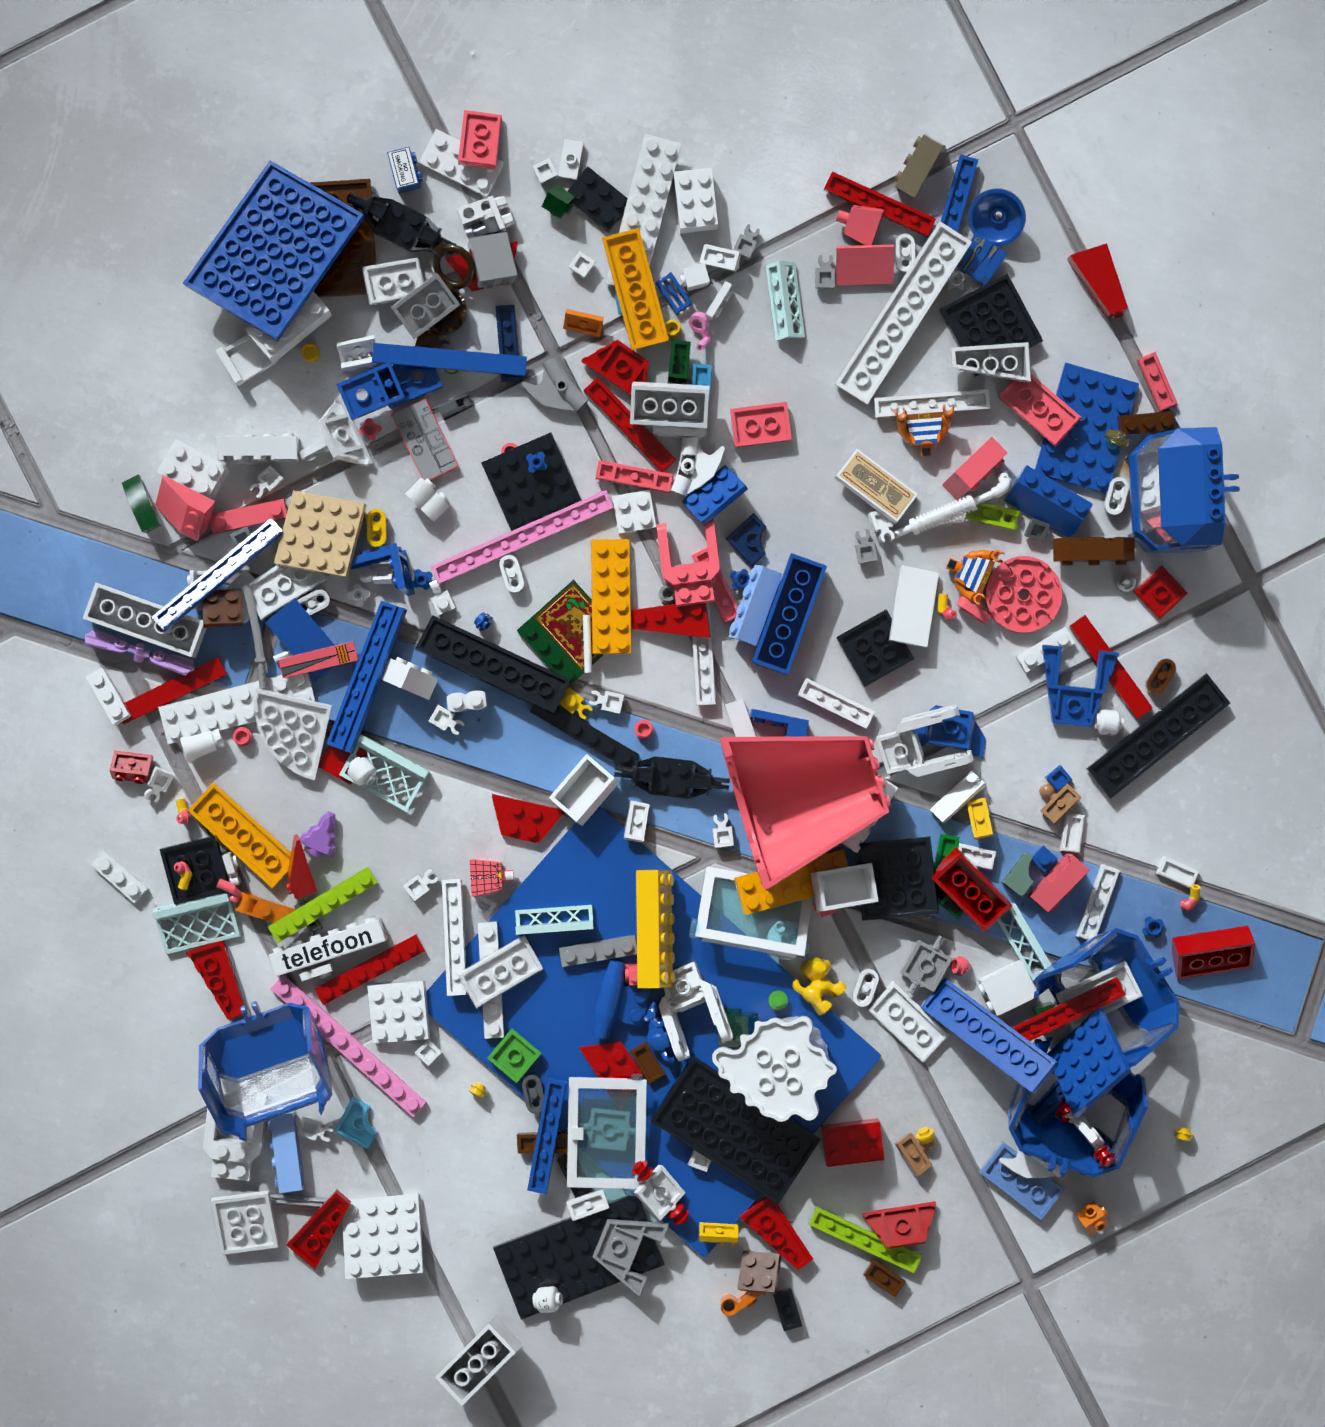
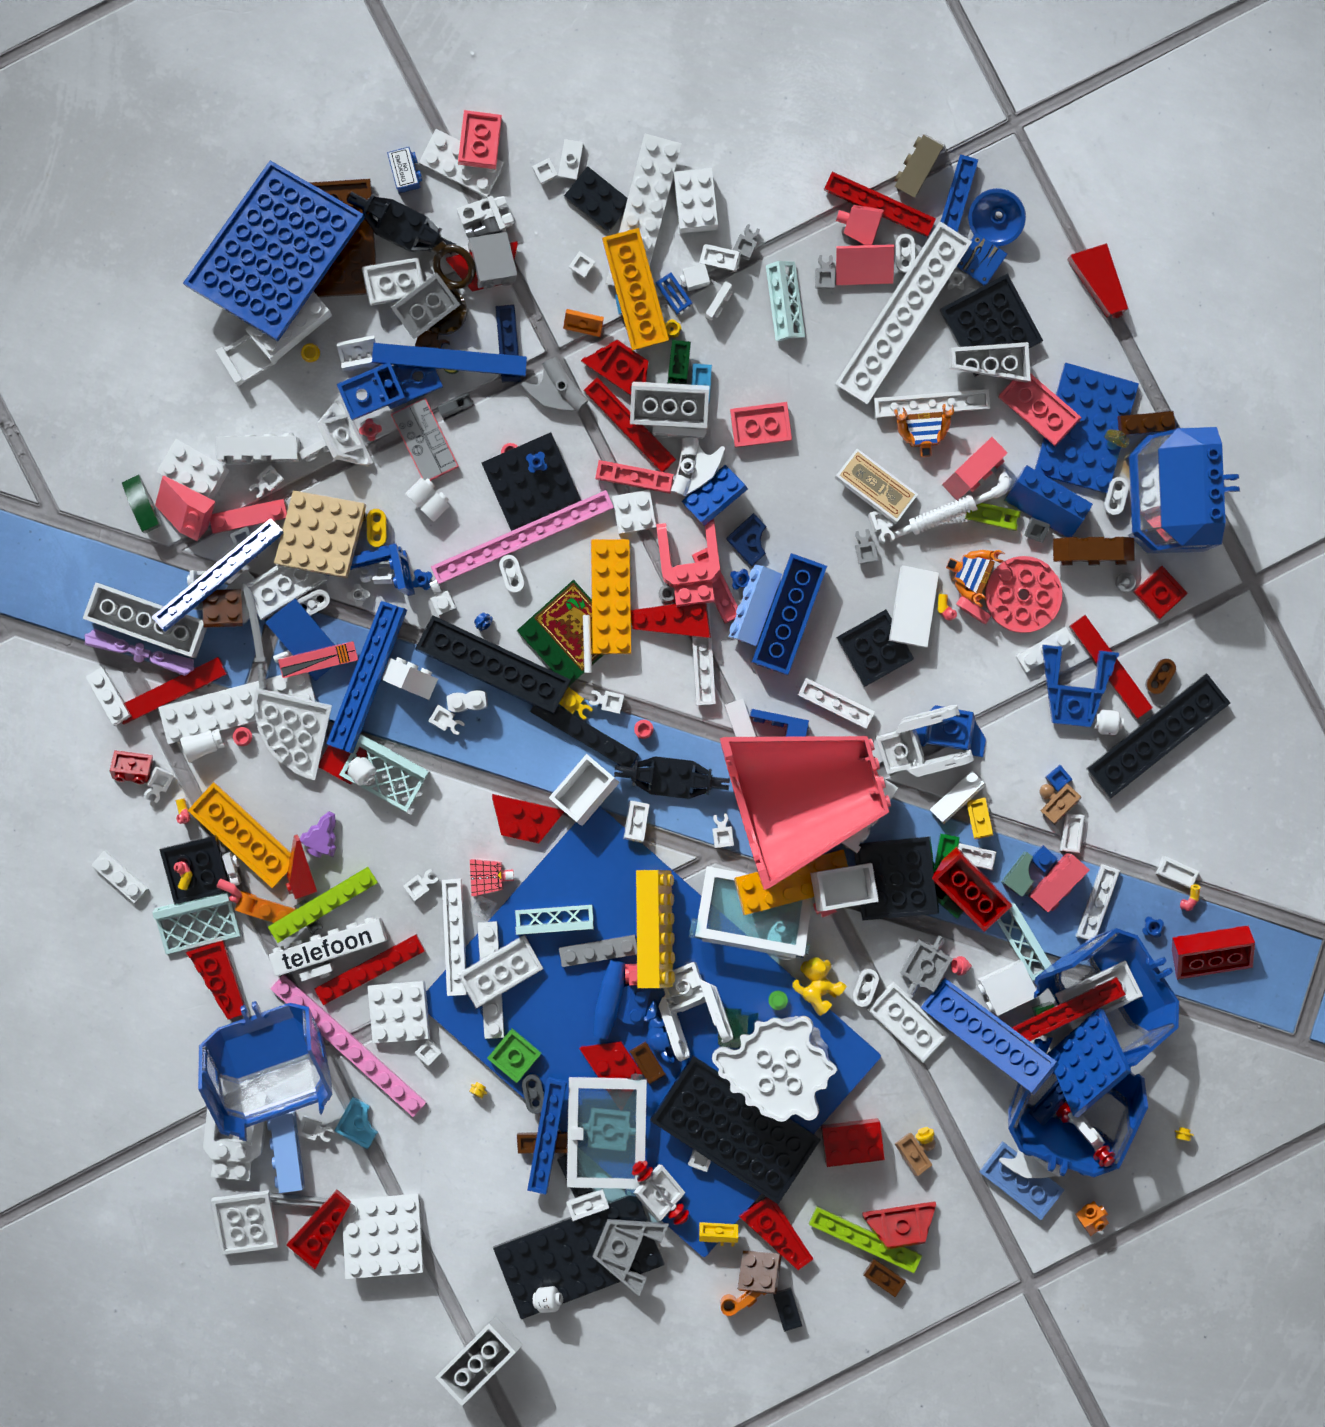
dark green brick [541,184,575,219] -> none
bright pink plate [689,312,712,351] -> none
coral tile [1137,352,1178,412] -> none

